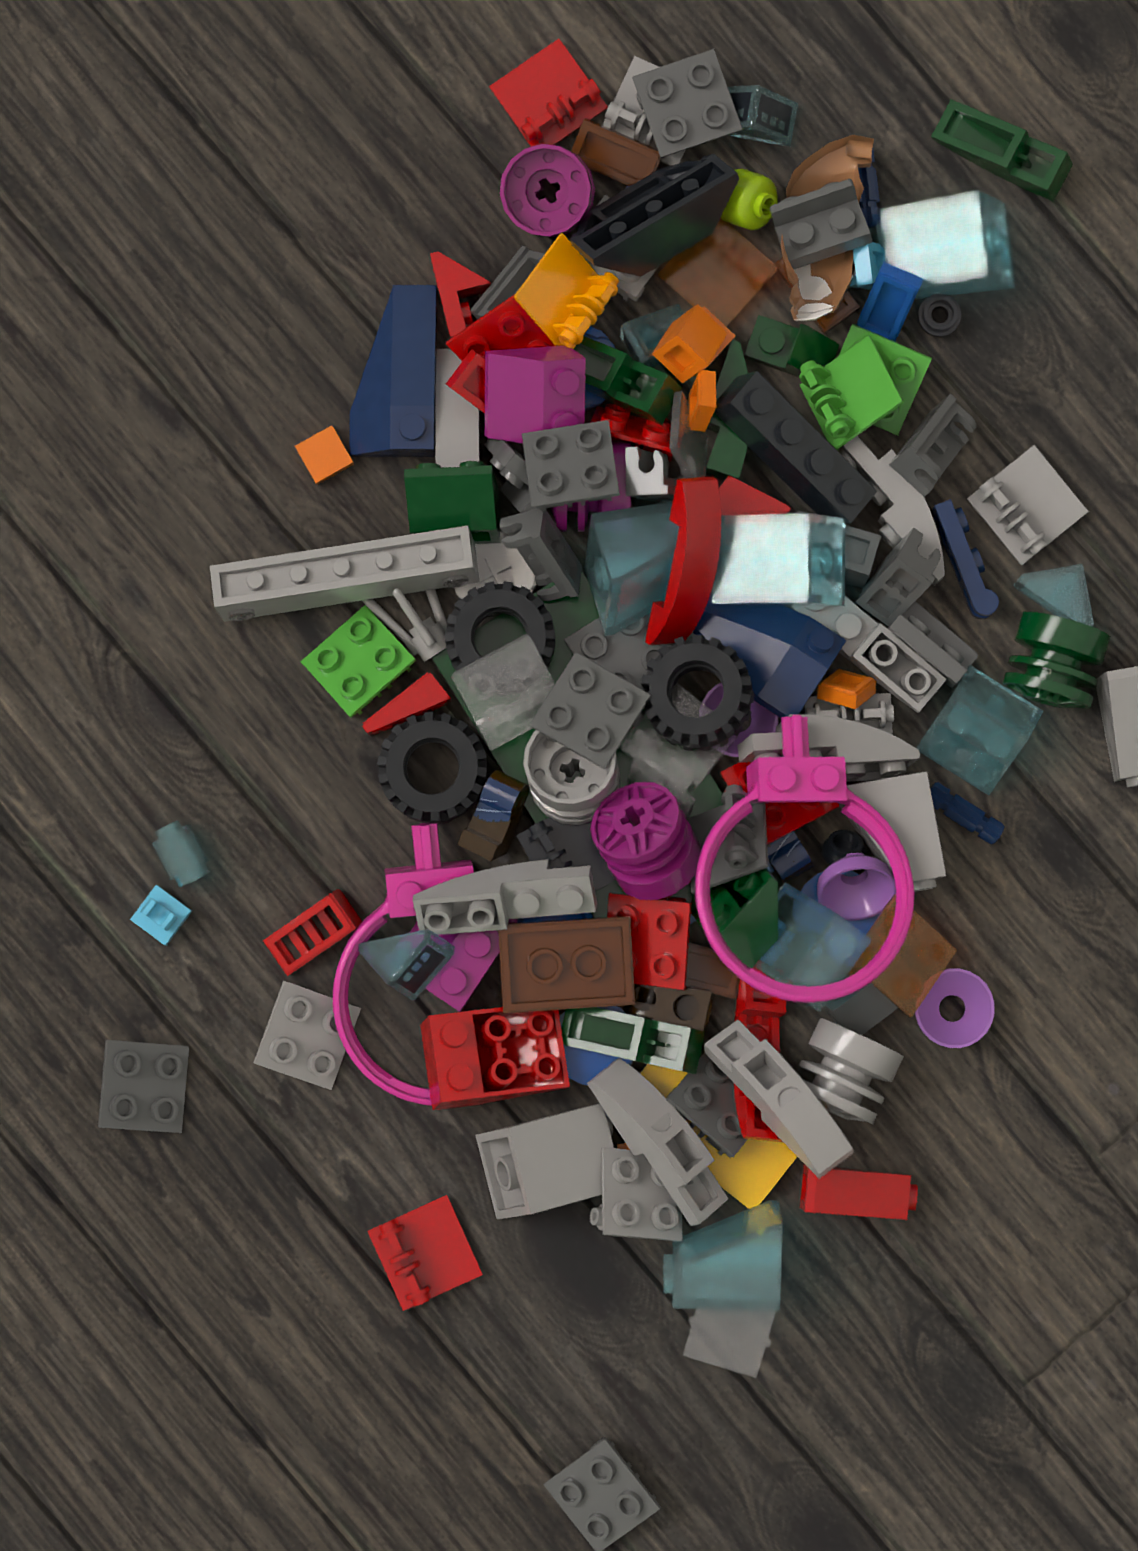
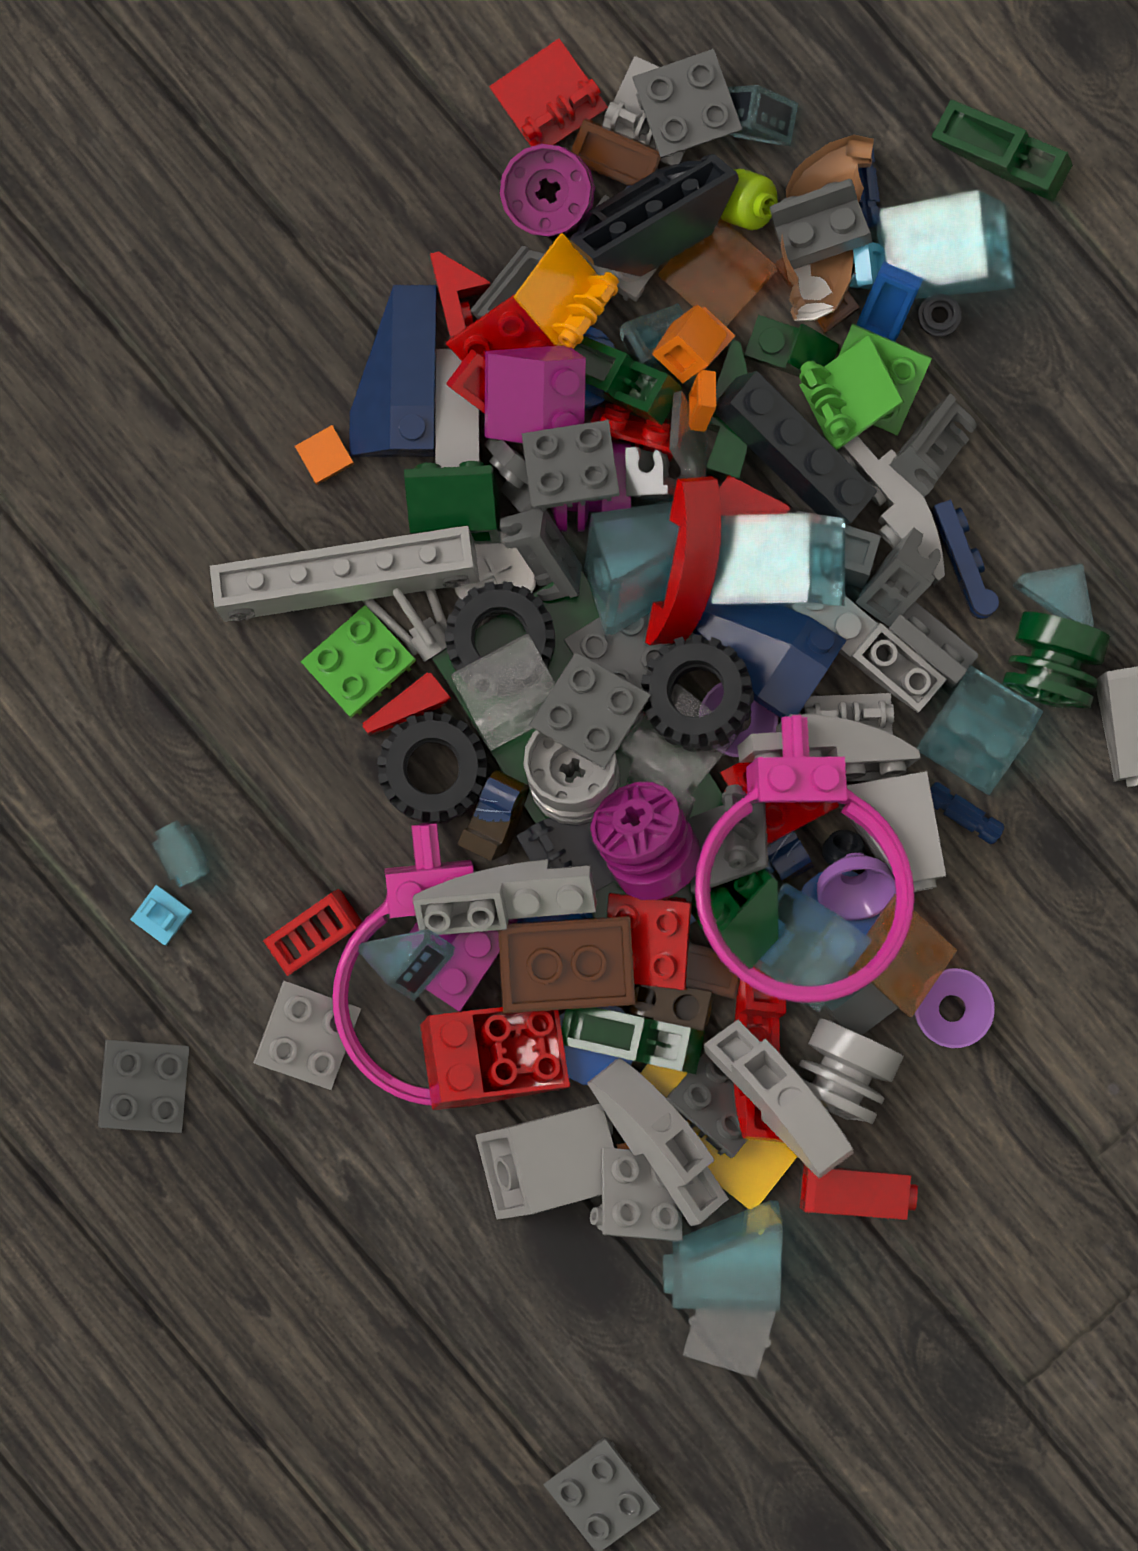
red hinge [367,1195,483,1311] -> none
orange tile [817,669,877,709] -> none
light grey hinge [967,445,1089,566] -> none

